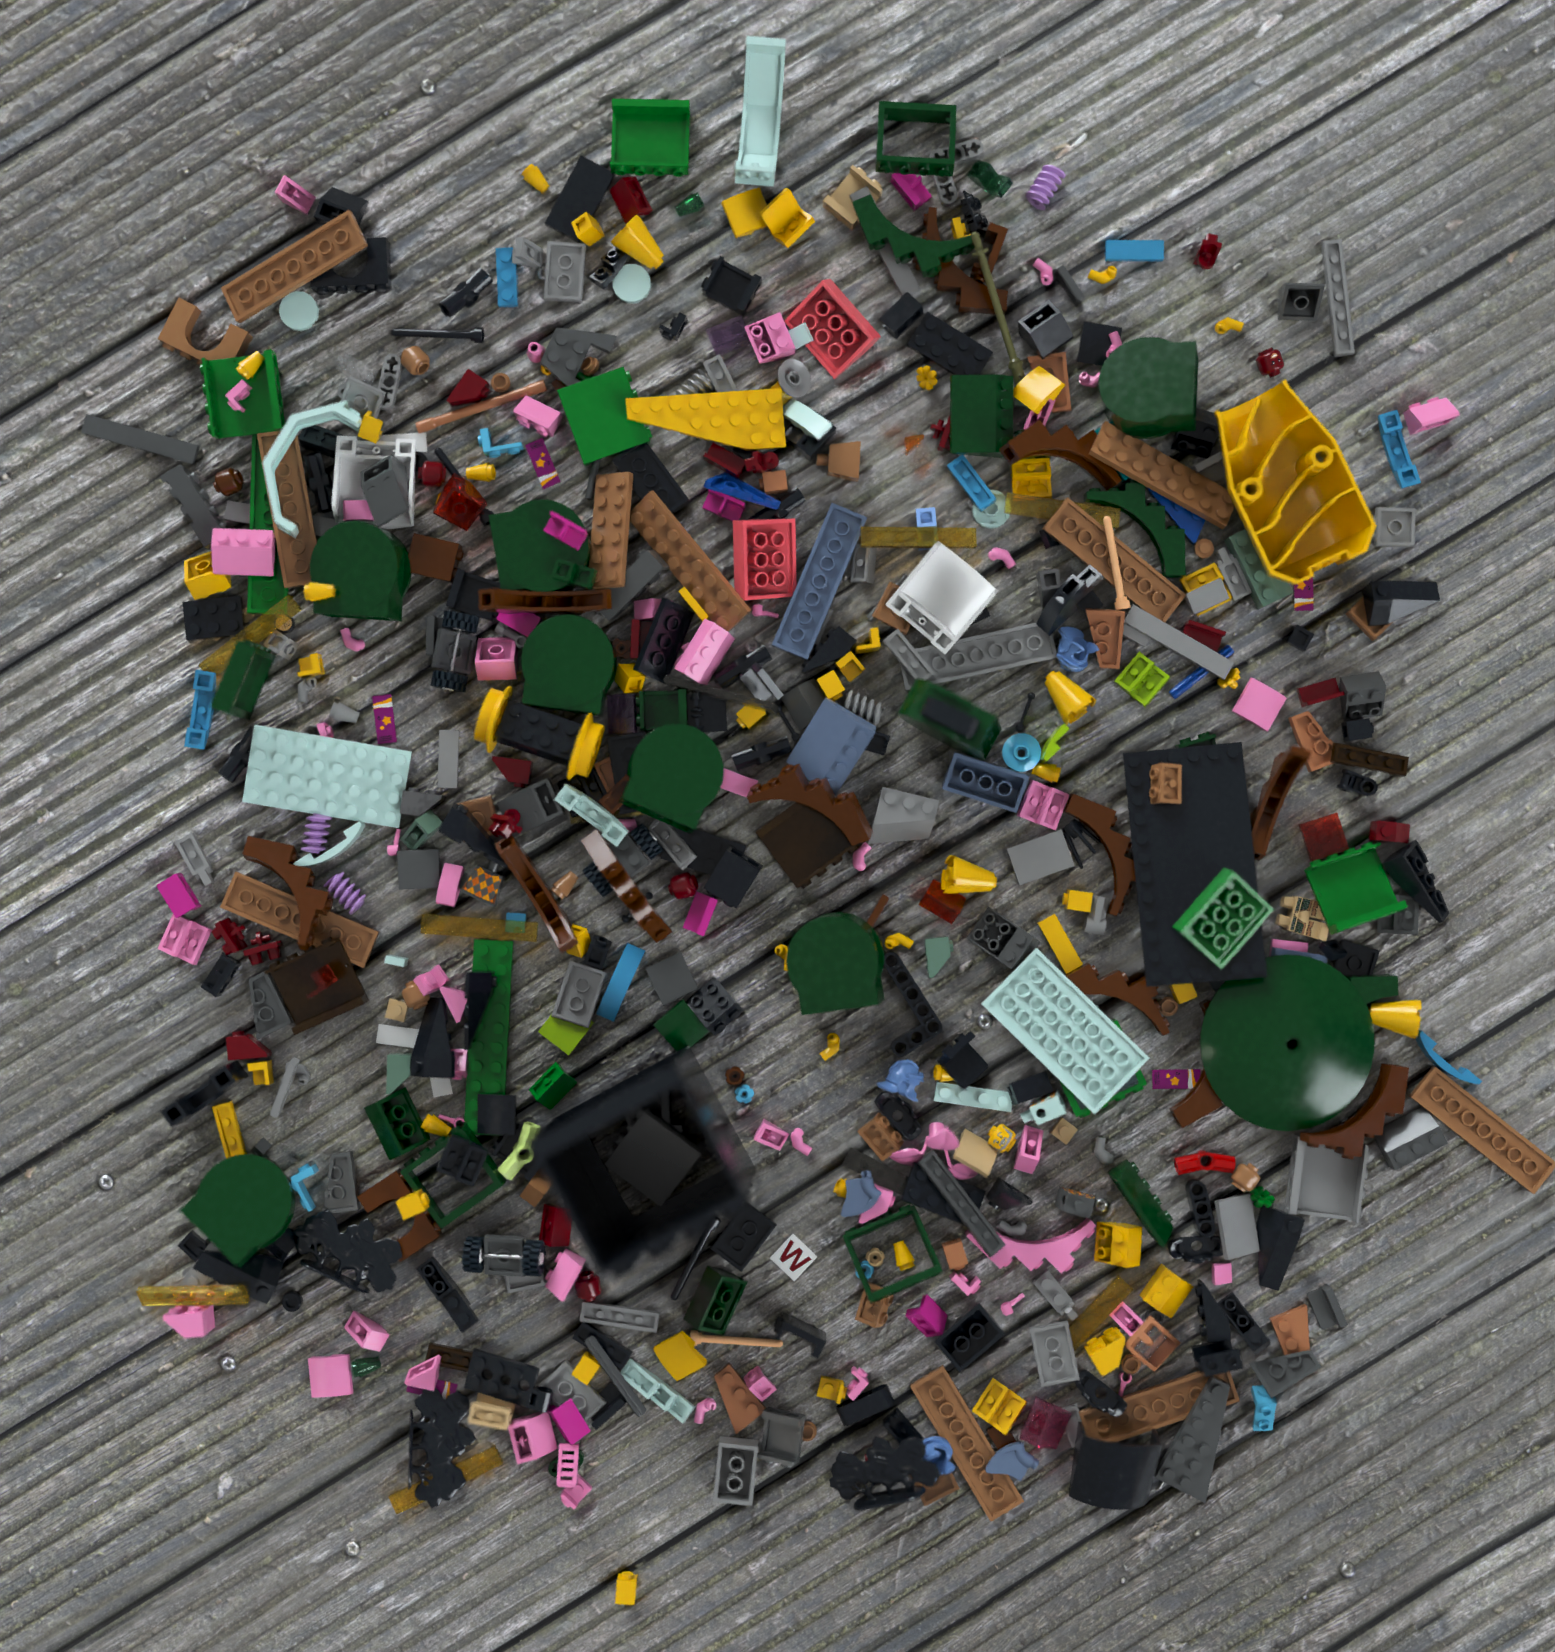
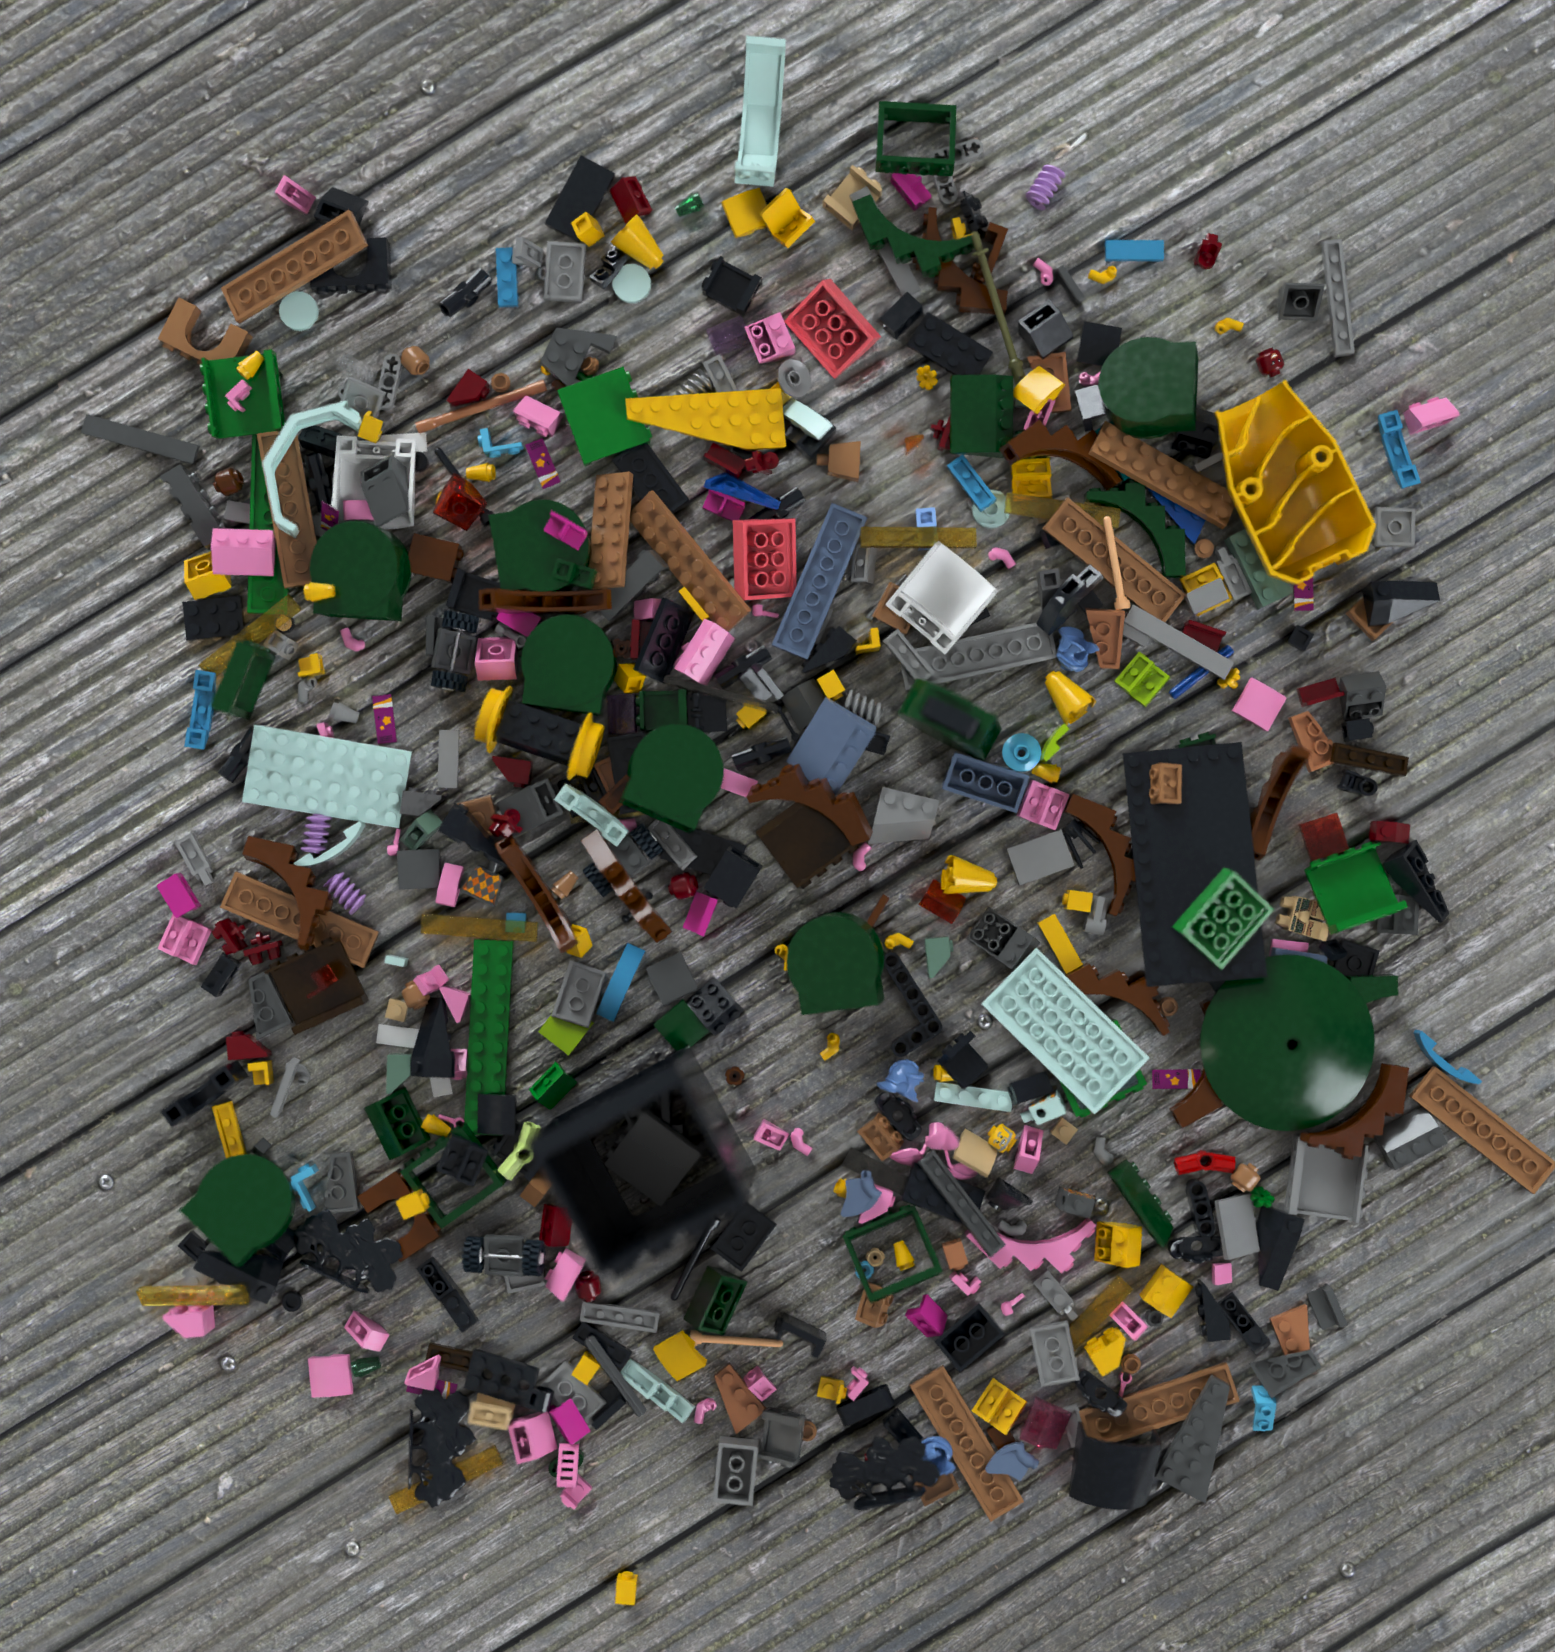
black piece [391,327,484,343] -> none
dark red head [418,461,446,487] -> none
black wedge [464,970,498,1050] -> none
yellow cone [521,164,550,194] -> none
bright pink cone [527,342,546,363] -> none
black bracket [584,935,612,970] -> none
dark grey bar [585,459,601,500] -> none
green panel [610,98,690,177] -> none
black bracket [659,313,688,341] -> none
medium azure plate [735,1084,754,1104] -> none
nougat brick [759,470,788,495] -> none
white sticker [770,1234,817,1281] -> none
light aqua tile [788,323,814,349] -> none
yellow panel [835,651,865,682] -> none
clear green slope [966,160,1013,198] -> none
black hinge [1016,692,1035,731] -> none
bright pink arm [1106,331,1122,358] -> none
nougat window [1124,1316,1181,1372] -> none
yellow brick [1169,983,1198,1004] -> none
black panel [1191,1340,1244,1377] -> none
yellow cone [1368,1000,1421,1039] -> none
none -> magenta sticker [321,501,339,531]
none -> panel [1075,385,1106,432]

